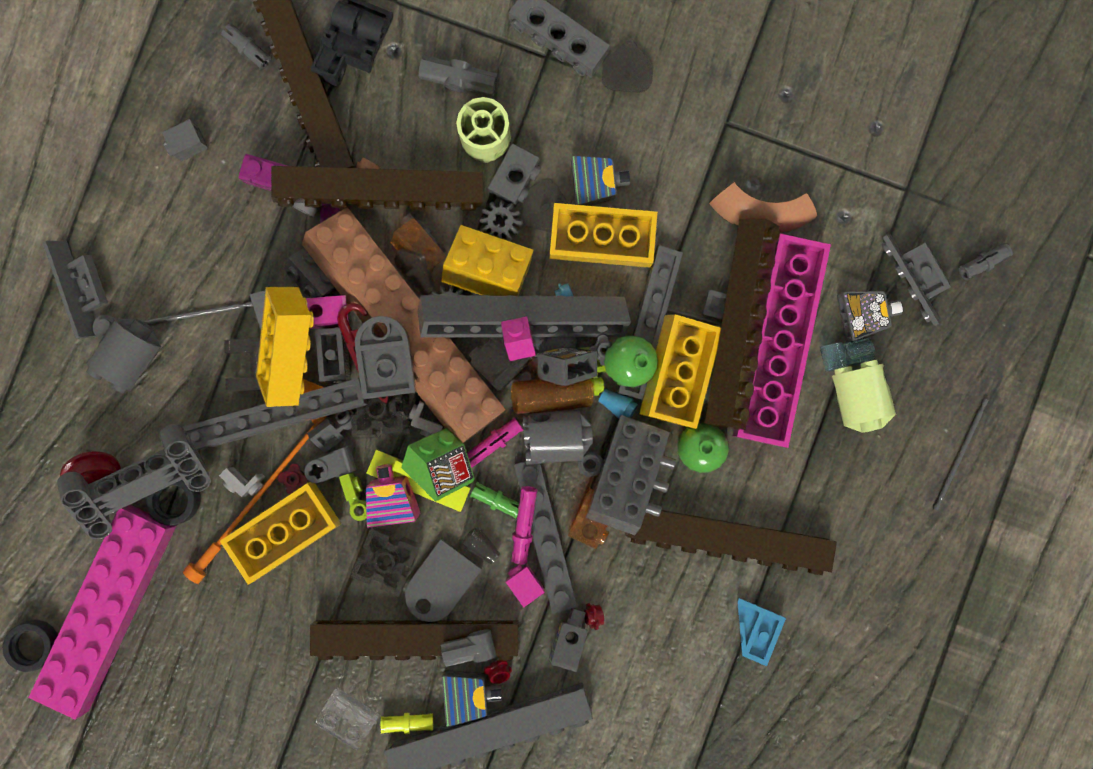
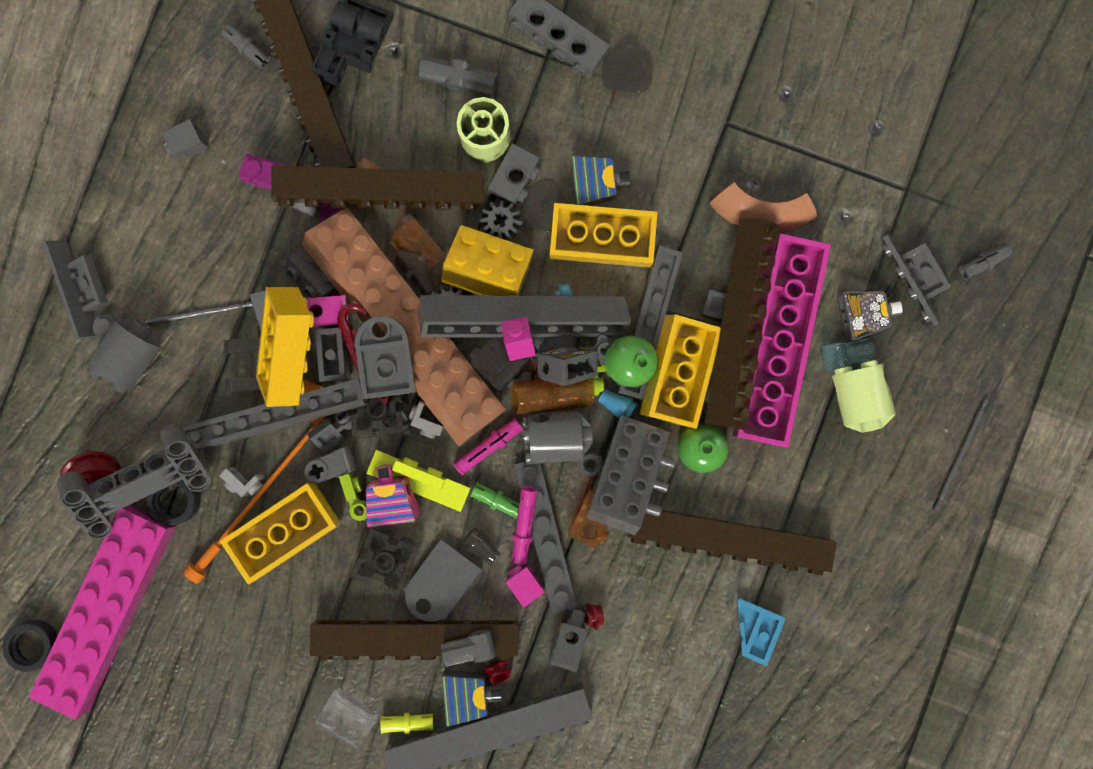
dark red plate [278,464,309,494] -> none
slope [401,428,474,502] -> none

